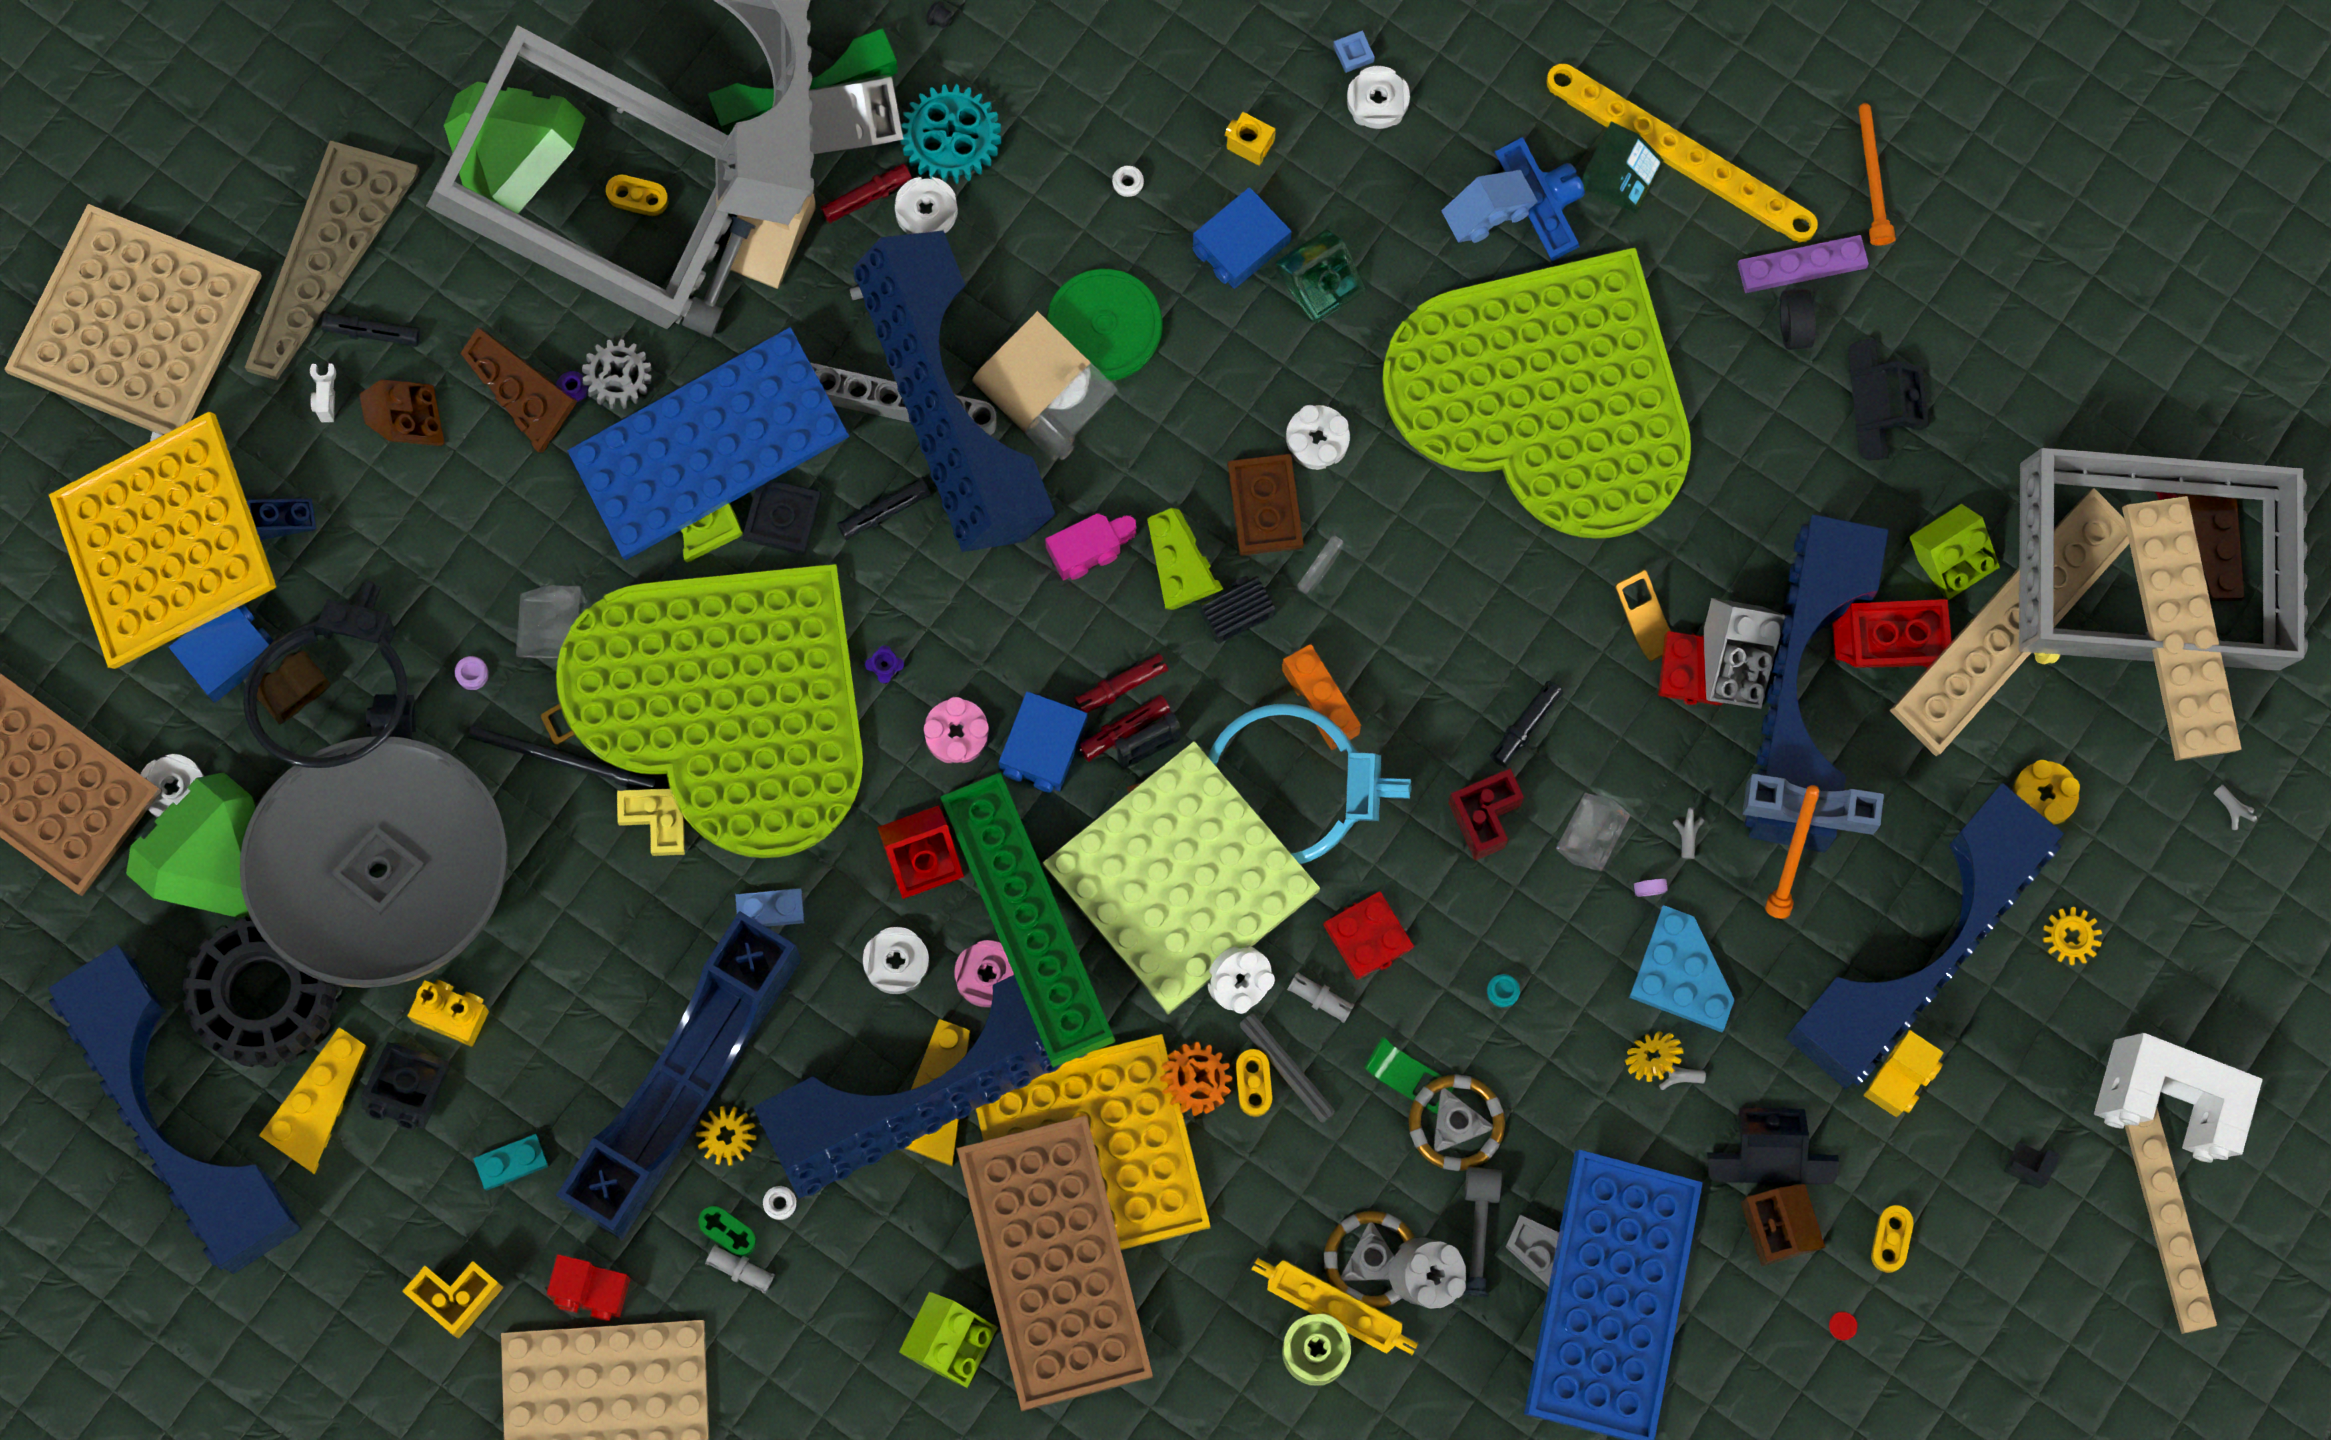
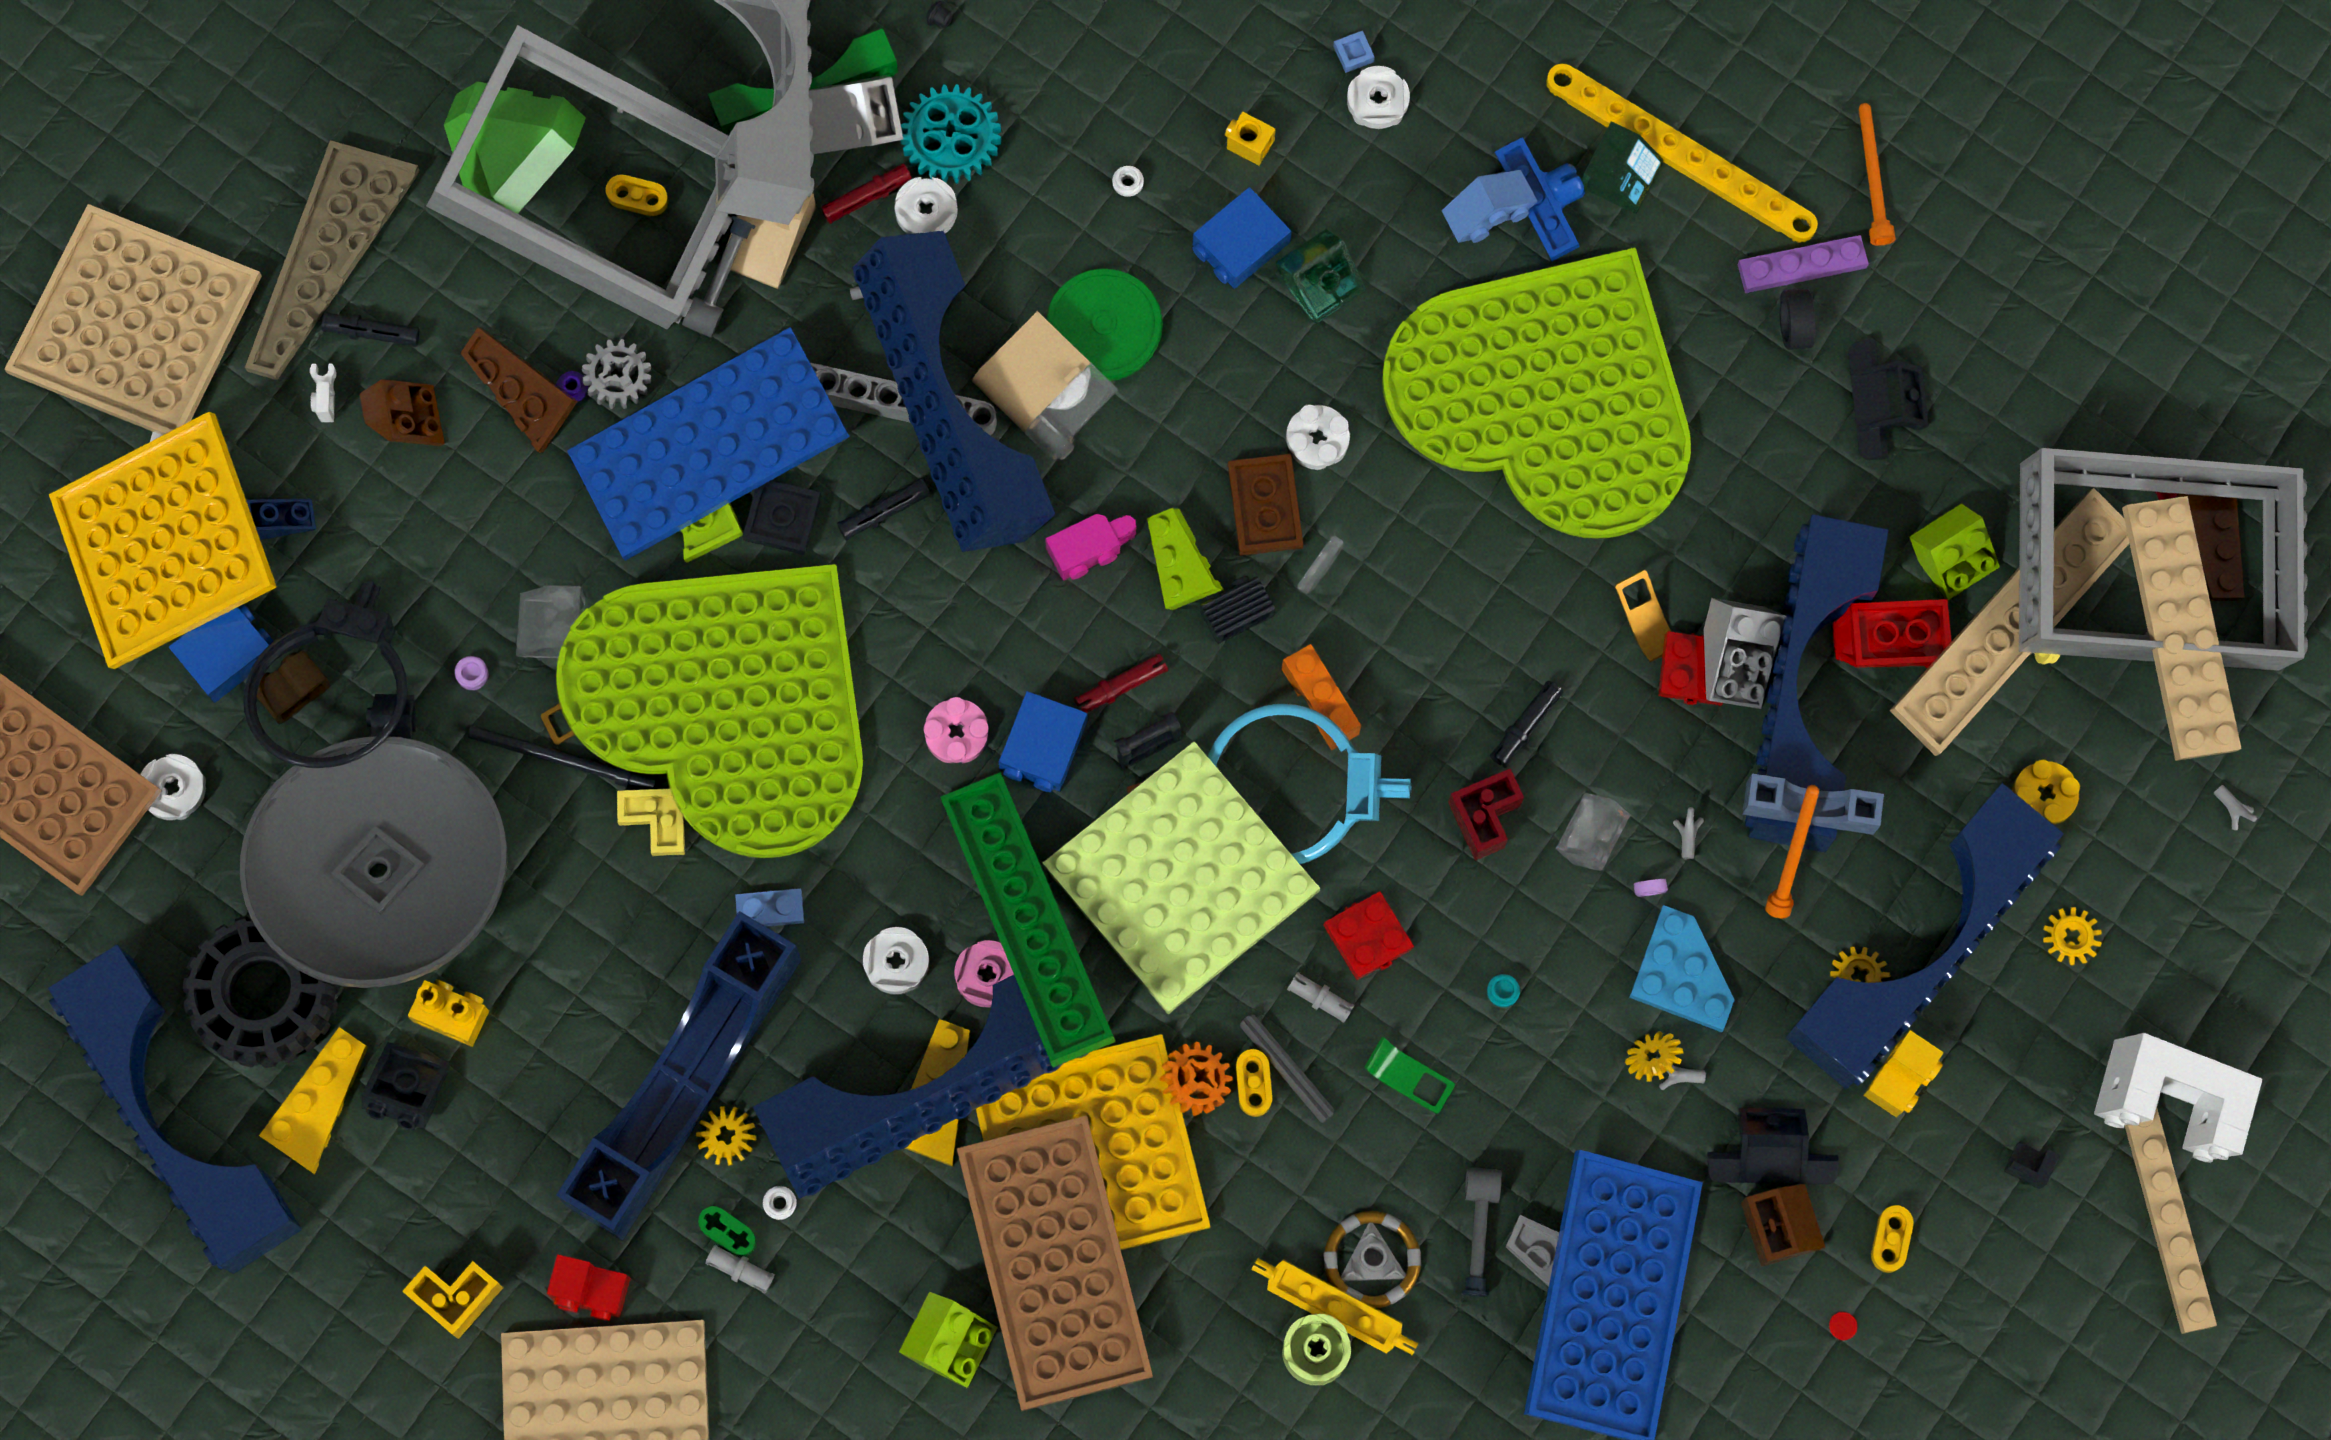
bright green panel [126,772,256,918] -> none
teal plate [473,1134,549,1191] -> none
dark purple plate [865,645,904,684] -> none
red slope [877,805,964,899] -> none
dark red pin [1078,694,1171,762] -> none
white plate [1208,946,1275,1014] -> none
light grey brick [1389,1238,1466,1309] -> none
light grey piece [1409,1074,1505,1171] -> none
none -> yellow gear [1830,947,1890,983]

